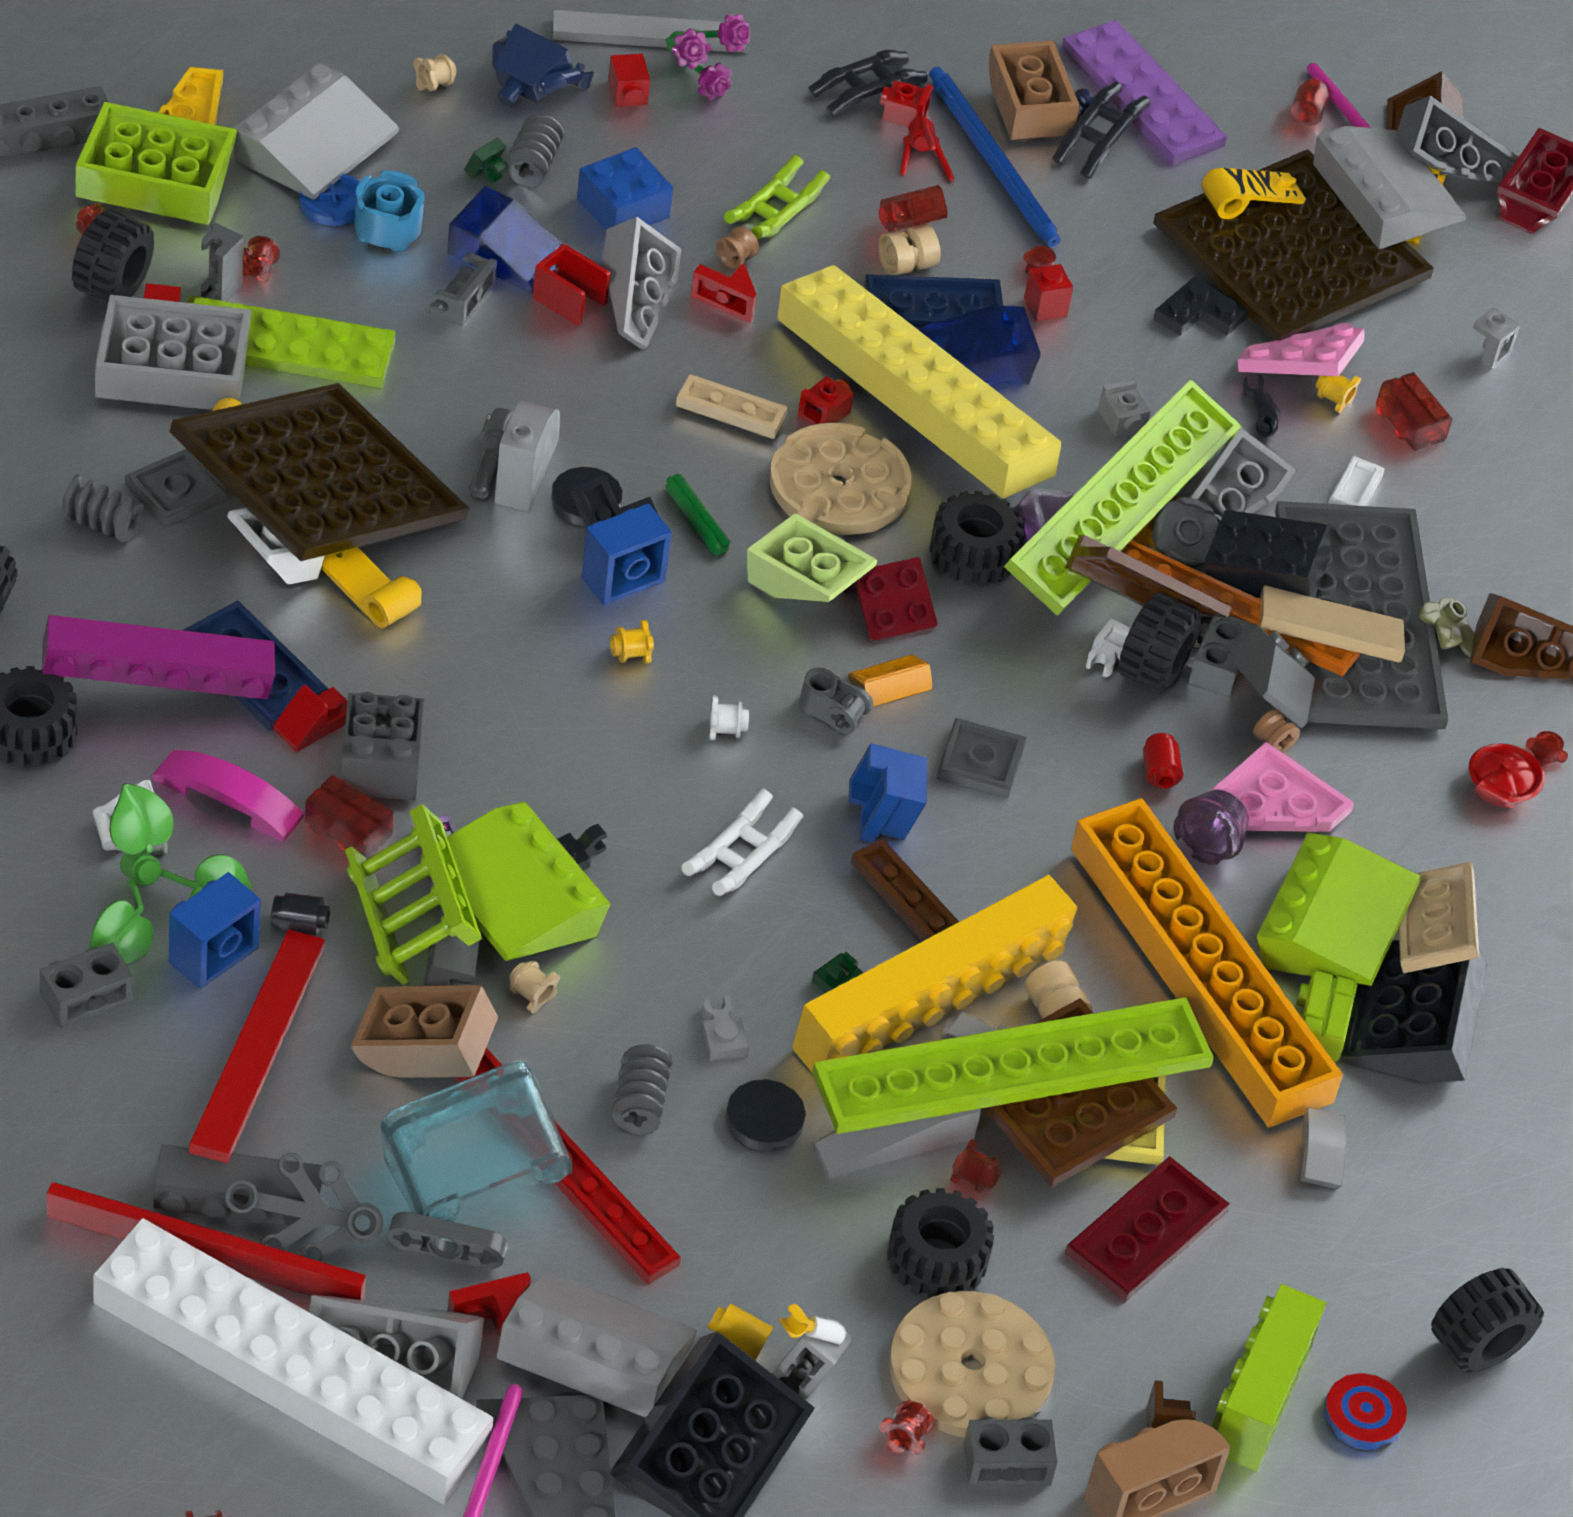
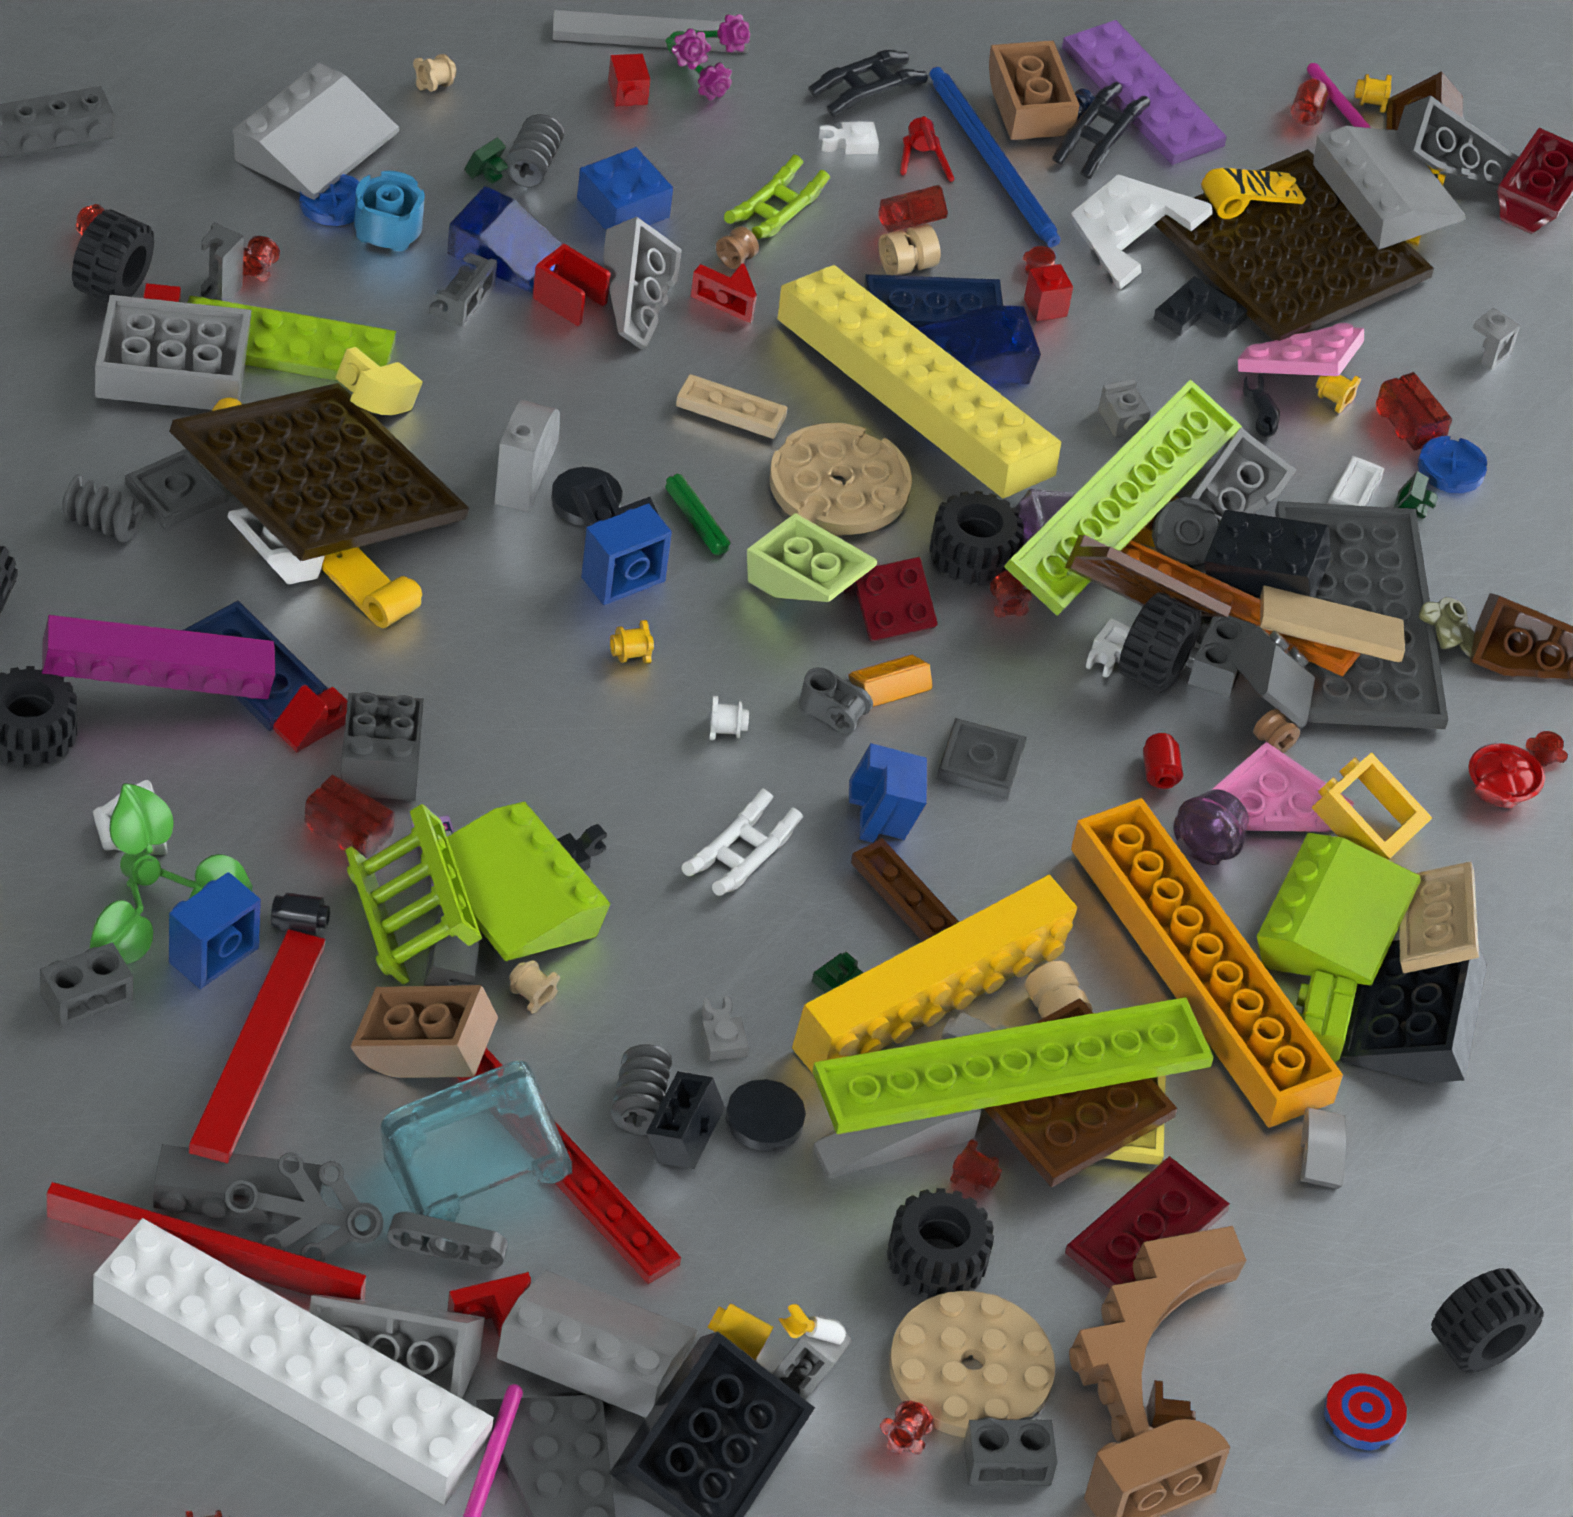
lime slope [75,102,237,225] -> none
dark pink slope [152,750,304,842] -> none
yellow wing [158,67,223,125] -> none
dark grey piece [469,408,513,499] -> none
dark blue torso [492,24,594,107] -> none
red brick [797,376,854,426] -> none
red brick [880,80,933,127] -> none
lime brick [1211,1283,1327,1472] -> none
none -> light yellow brick [335,347,423,415]
none -> black brick [646,1071,725,1169]
none -> white plate [818,121,879,155]
none -> clear red brick [990,571,1033,618]
none -> medium nougat arch [1069,1226,1247,1442]
none -> white wing [1071,174,1212,290]
none -> yellow window [1311,752,1432,860]
none -> yellow brick [1354,74,1392,113]
none -> dark green tile [1394,471,1438,519]
none -> blue tile [1418,436,1487,493]

